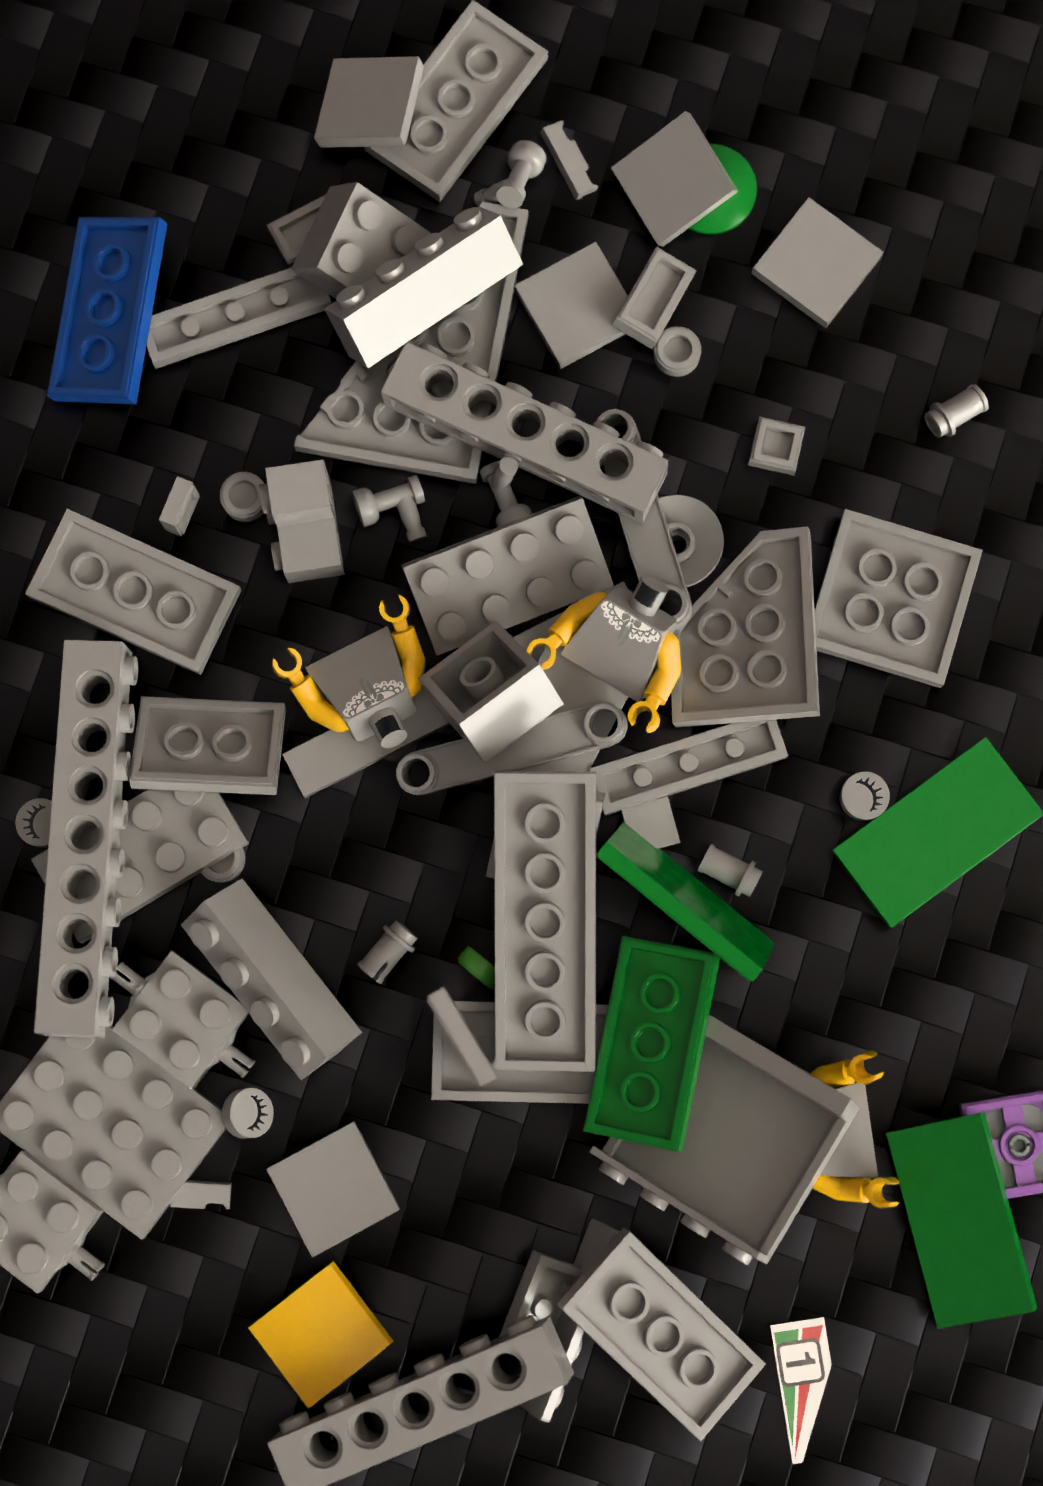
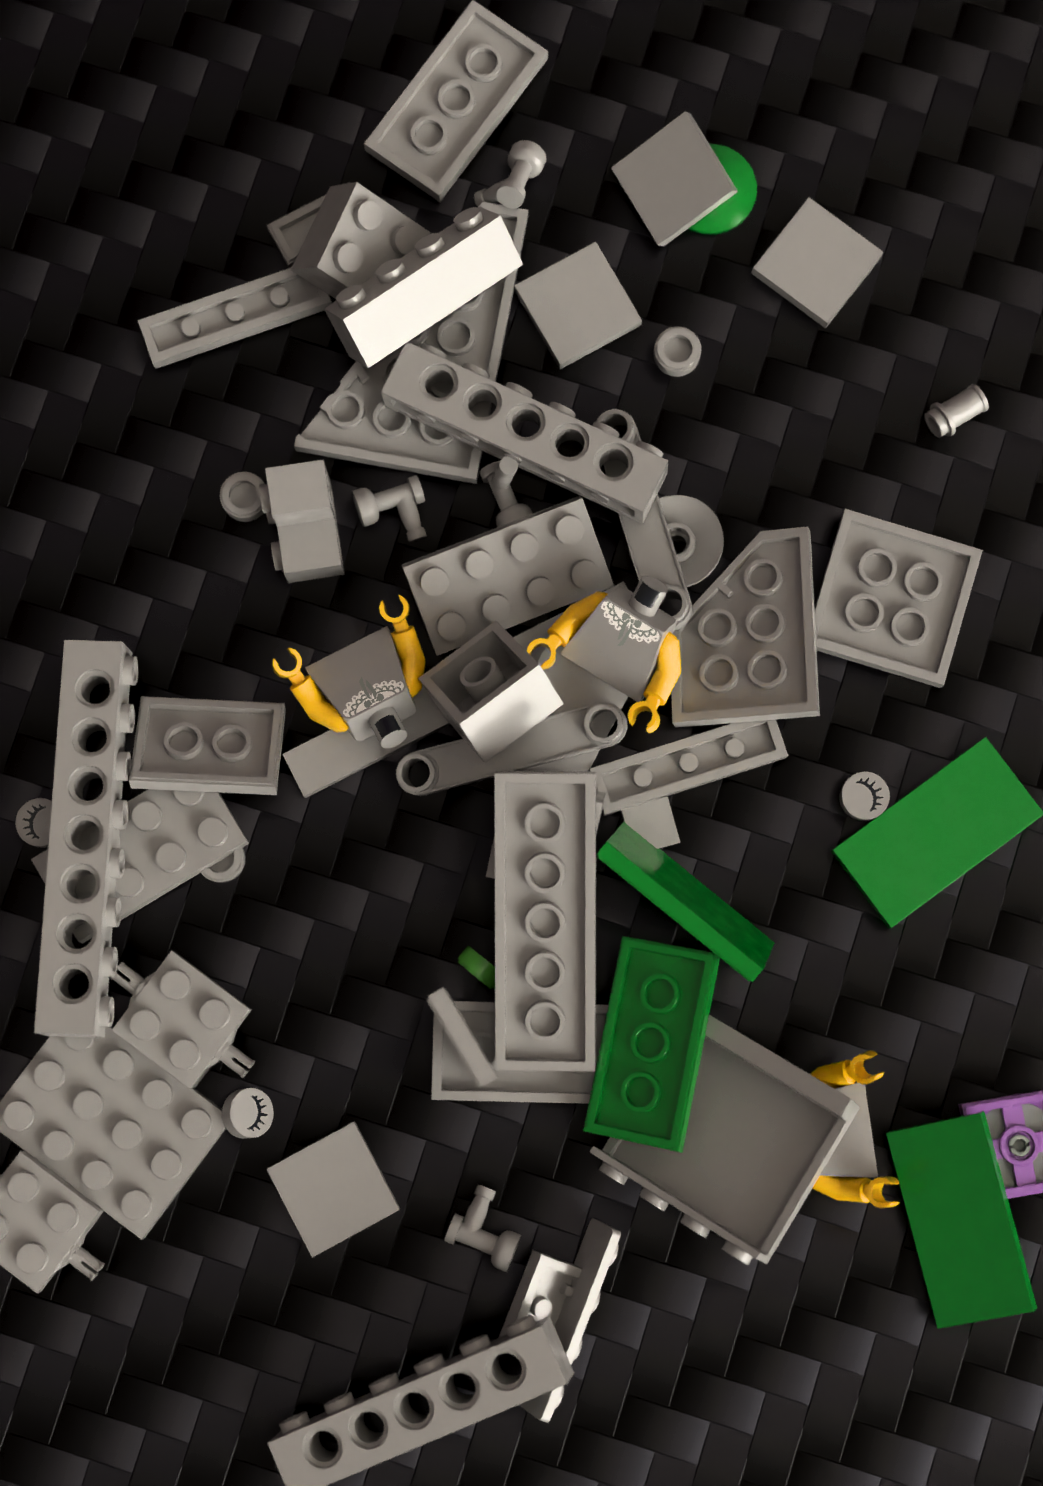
light grey plate [25,509,242,675] -> none
blue tile [47,217,168,404] -> none
light grey tile [159,476,200,536] -> none
light grey piece [170,1180,232,1209] -> none
light grey brick [181,879,362,1080] -> none
yellow slope [249,1261,393,1409] -> none
light grey tile [314,56,424,147] -> none
light grey pin [357,920,418,984] -> none
light grey piece [540,120,599,200] -> none
light grey plate [556,1228,766,1441] -> none
light grey tile [612,246,697,349] -> none
light grey pin [697,844,763,897] -> none
light grey tile [748,416,805,476] -> none
sticker [770,1317,832,1464] -> none
none -> light grey piece [444,1184,521,1273]

